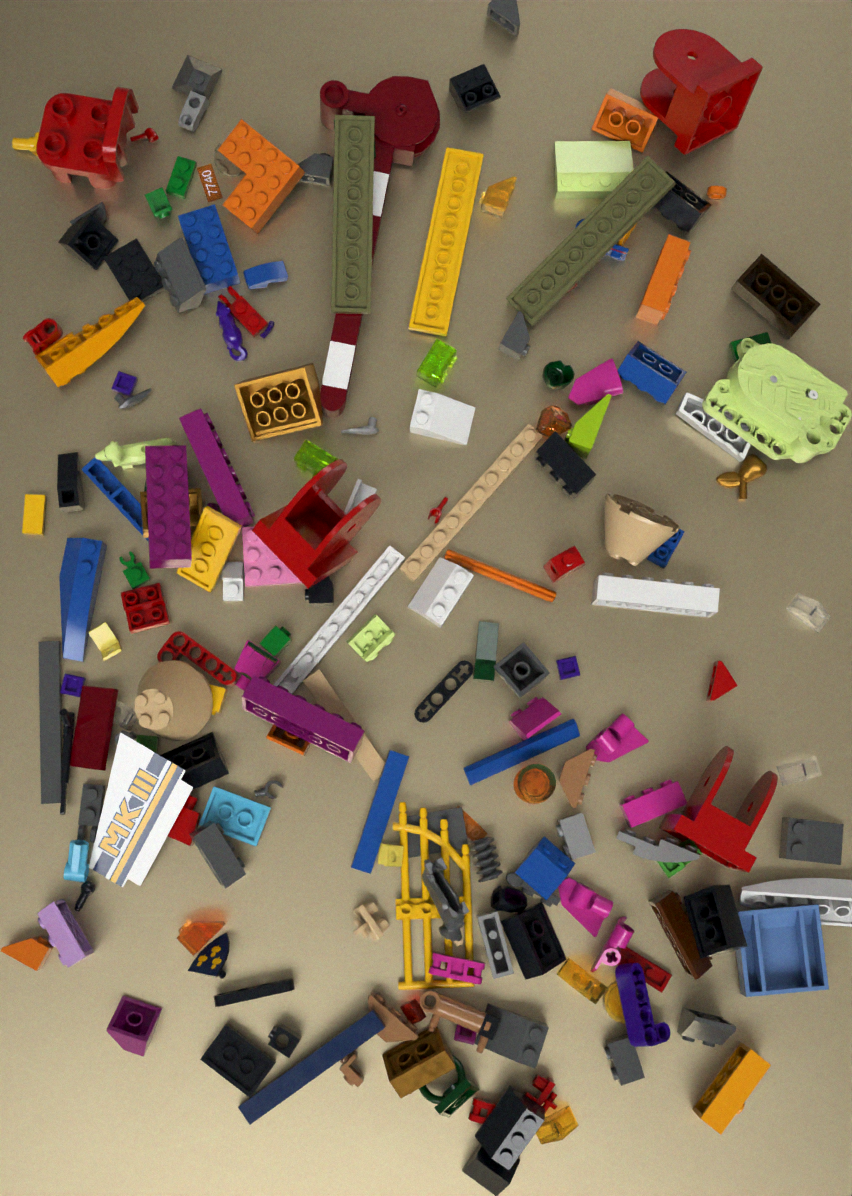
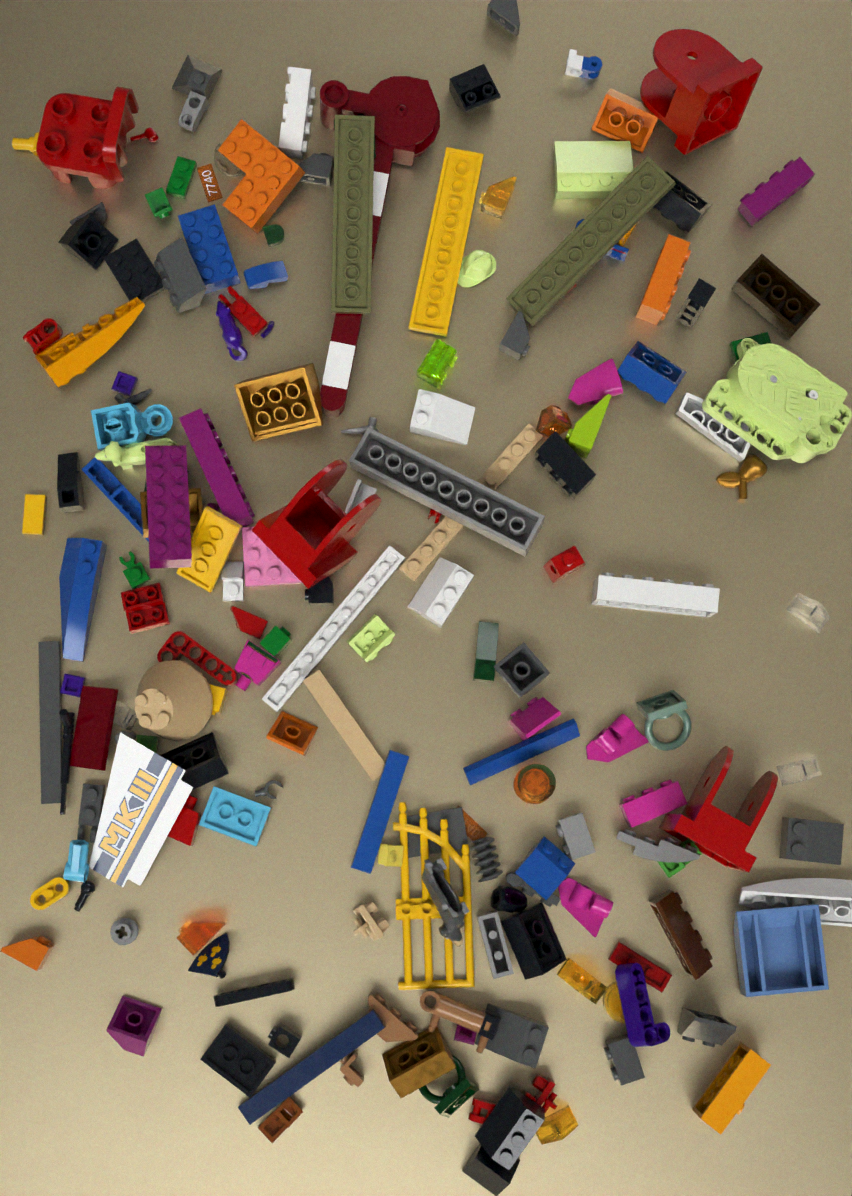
lavender slope [37,899,94,968] -> none
light yellow bracket [88,622,122,661] -> none
dark grey brick [189,821,246,889] -> none
magenta brick [242,676,364,763] -> none
clear neon green brick [294,440,338,477] -> none
clear red plate [400,999,426,1024] -> none
black beam [414,660,473,723] -> none
dark pink plate [429,952,486,984] -> none
orange axle [444,549,556,602] -> none
dark green hair [542,360,574,390] -> none
dark purple tile [556,656,580,680] -> none
medium nougat slope [559,748,597,808] -> none
dark pink panel [590,916,635,972] -> none
tan cone [605,493,680,566] -> none
blue slope [647,529,684,569] -> none
black slope [684,885,747,959] -> none
red slope [706,661,738,702] -> none
orange tile [707,186,727,199] -> none
none -> yellow plate [30,877,70,910]
none -> medium azure brick [91,402,173,451]
none -> light grey piece [110,917,139,945]
none -> red slope [230,606,268,639]
none -> dark orange slope [257,1097,303,1143]
none -> clear green tile [262,224,285,247]
none -> white wedge [278,66,316,159]
none -> light grey brick [349,427,545,557]
none -> yellowish green piece [458,250,496,287]
none -> leg [565,49,602,79]
none -> sand green tile [636,690,691,751]
none -> black brick [676,278,716,327]
none -> magenta brick [737,157,815,226]

